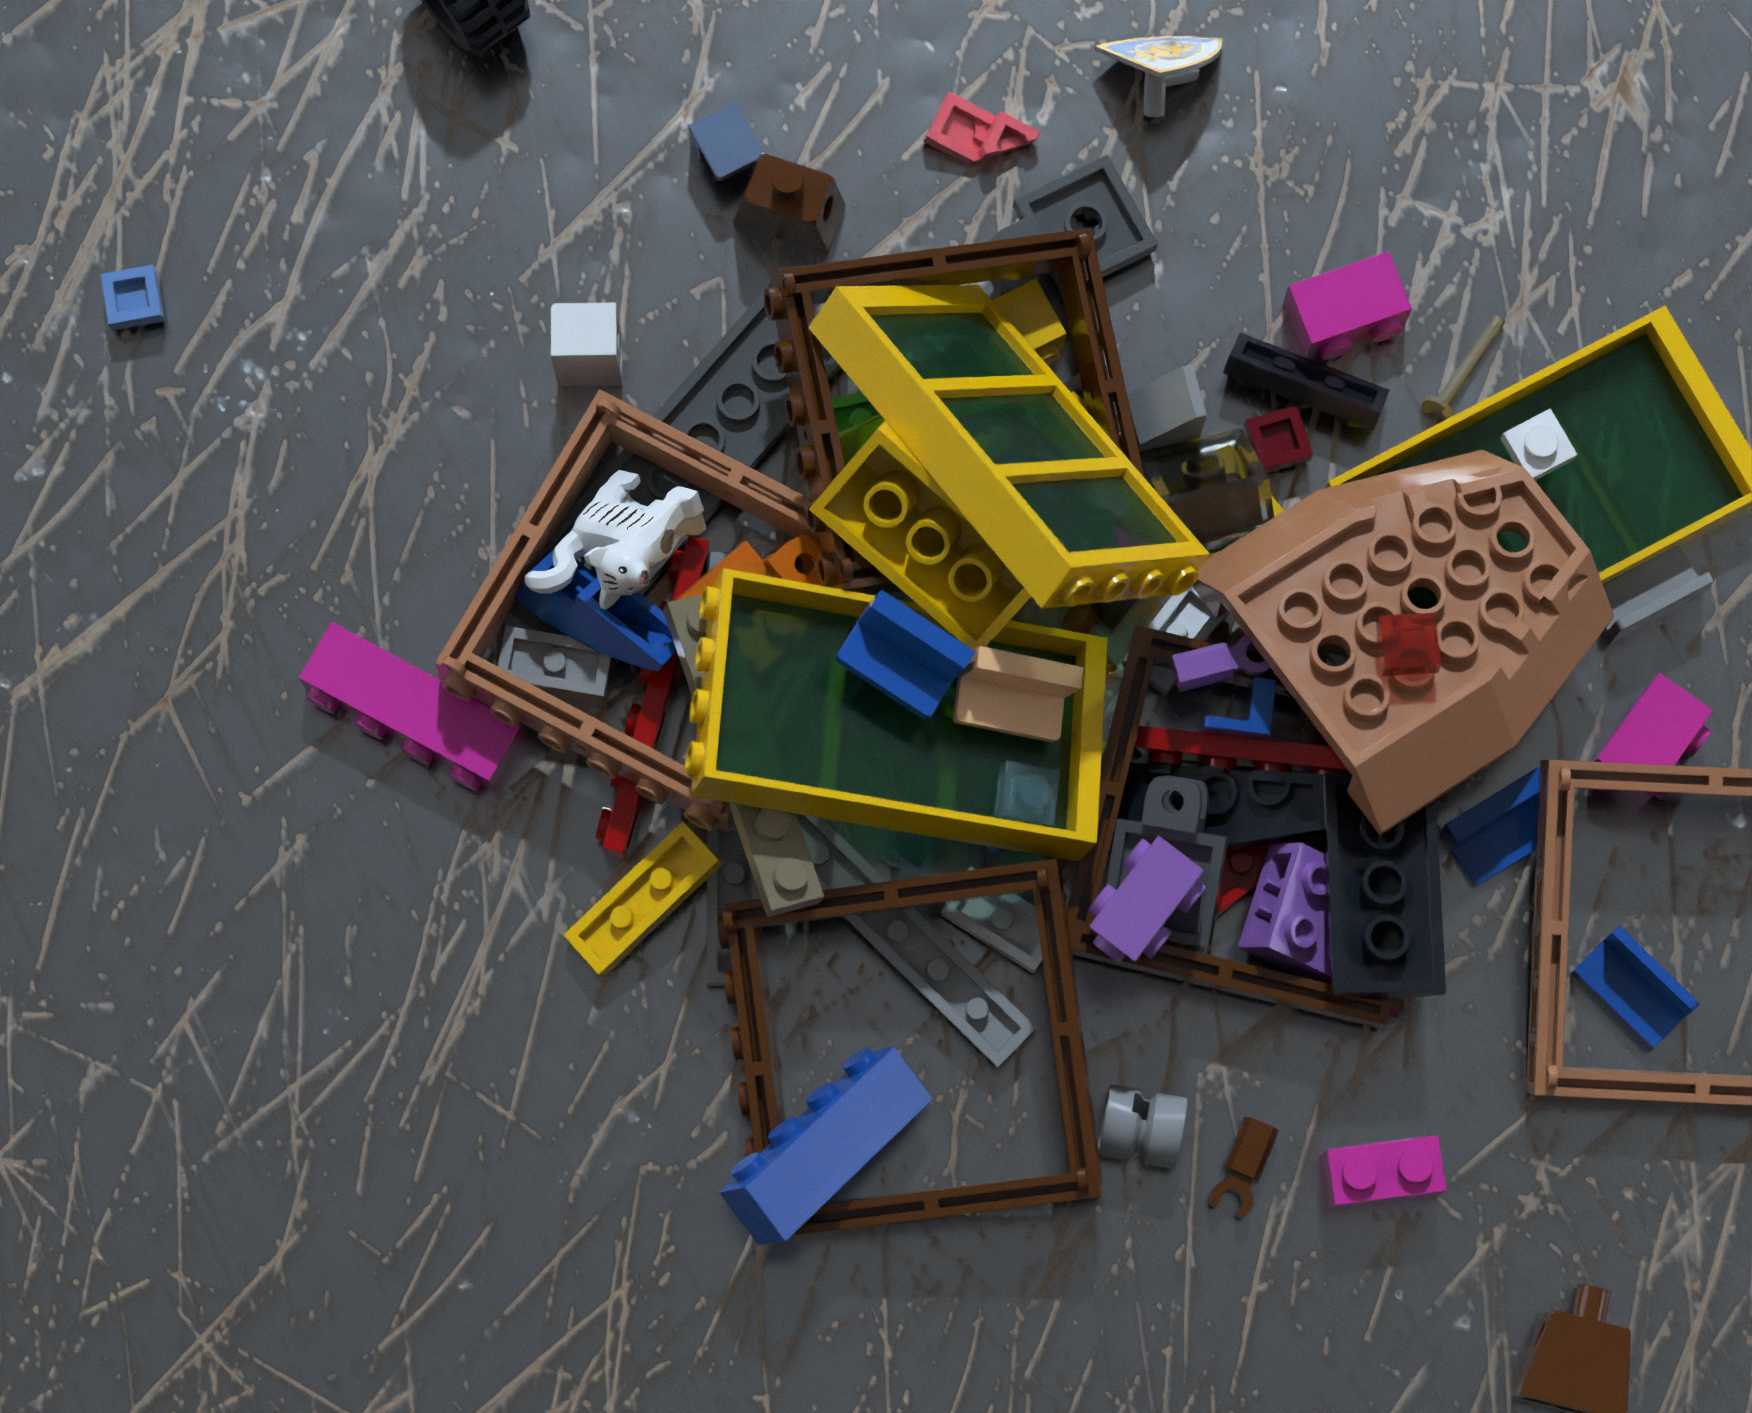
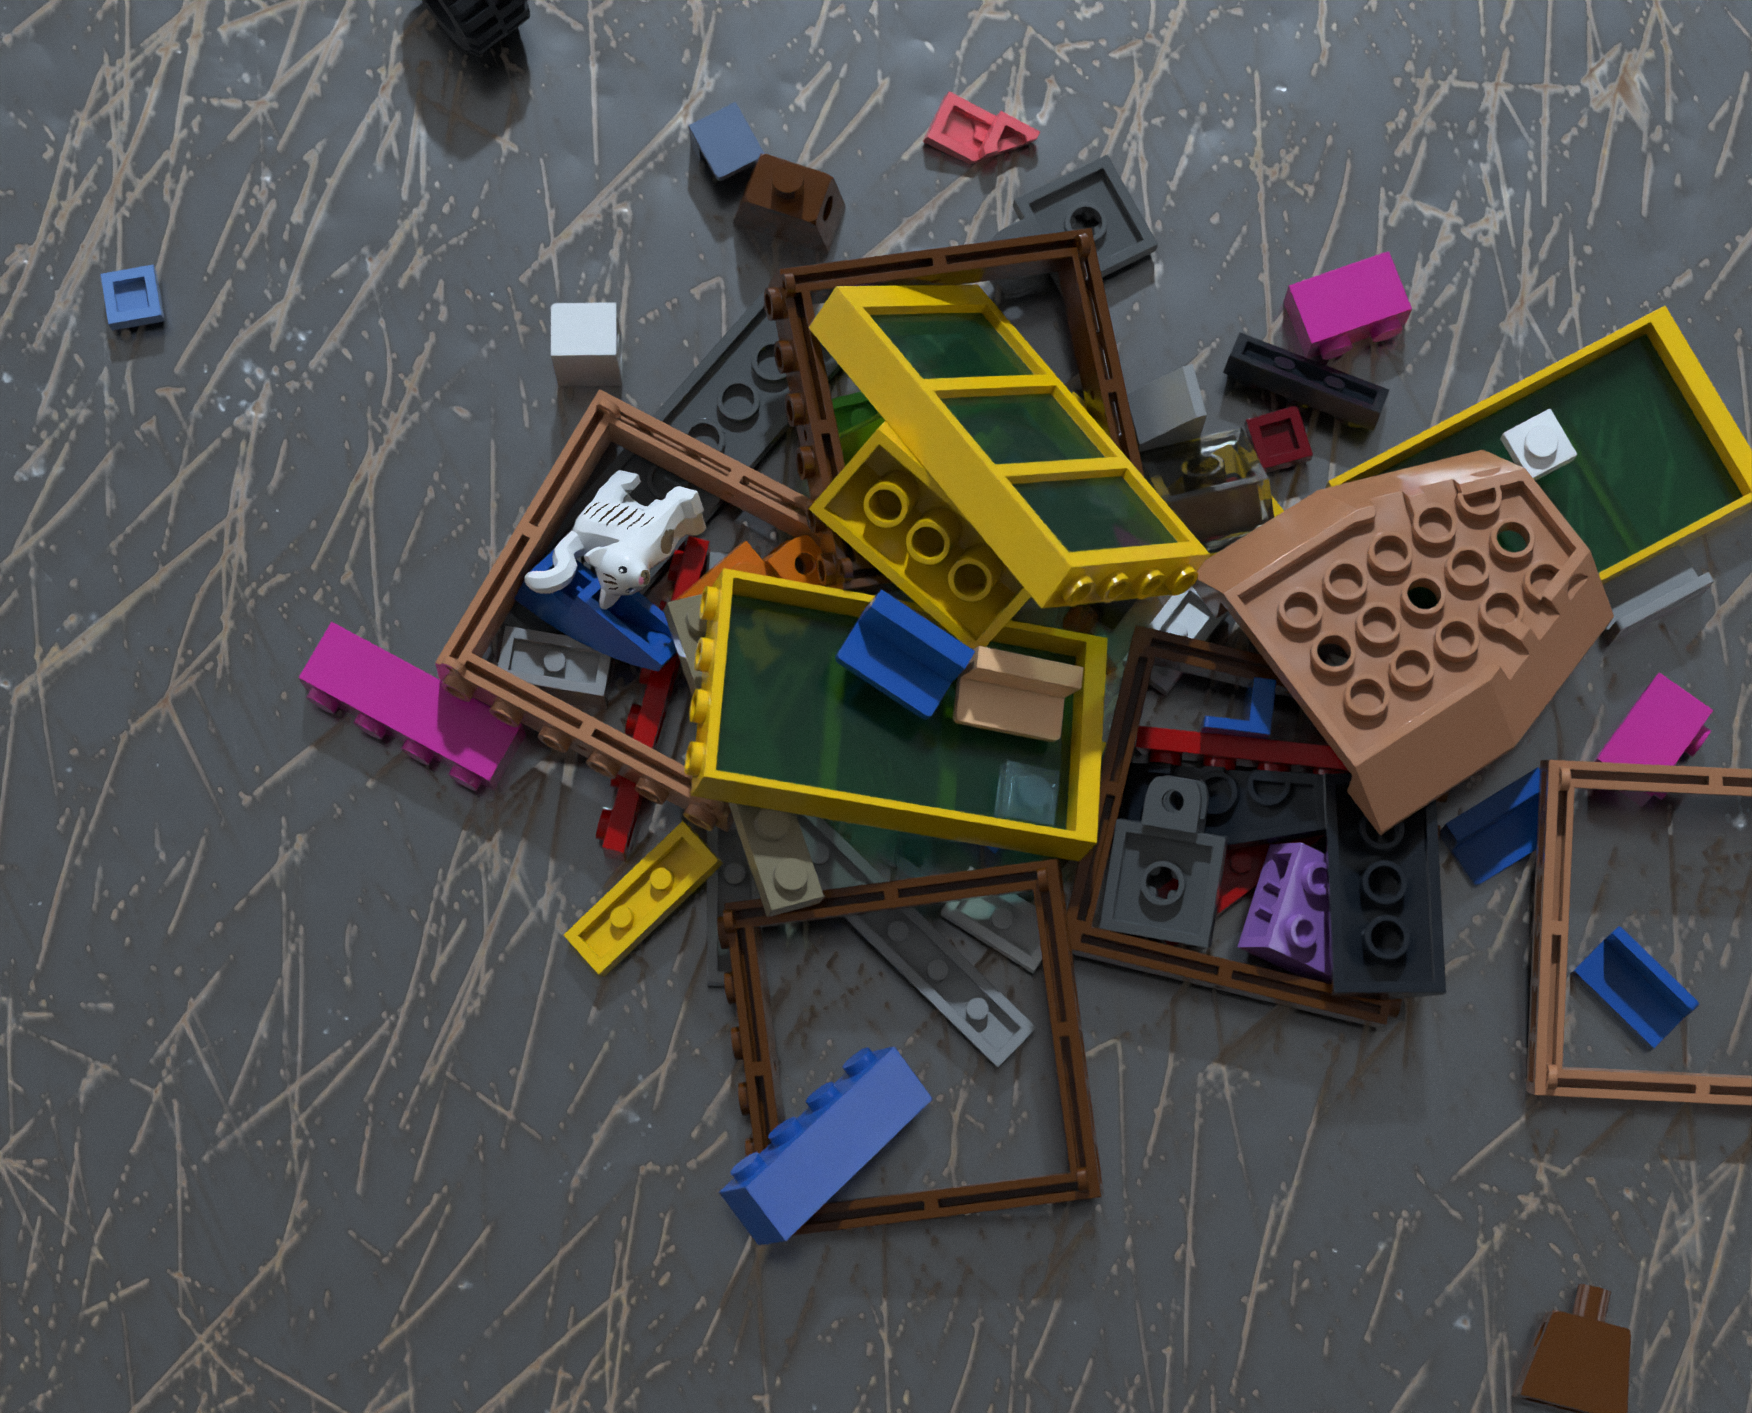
yellow brick [992,279,1066,365] -> none
medium lavender brick [1088,835,1206,963] -> none
shield [1094,36,1223,117] -> none
light grey wheel [1098,1084,1187,1169] -> none
medium lavender bar [1171,634,1271,692] -> none
reddish brown bar [1209,1117,1279,1219] -> none
dark pink brick [1320,1135,1447,1211] -> none
clear red tile [1376,613,1441,676] -> none
dark tan piece [1421,315,1505,420] -> none

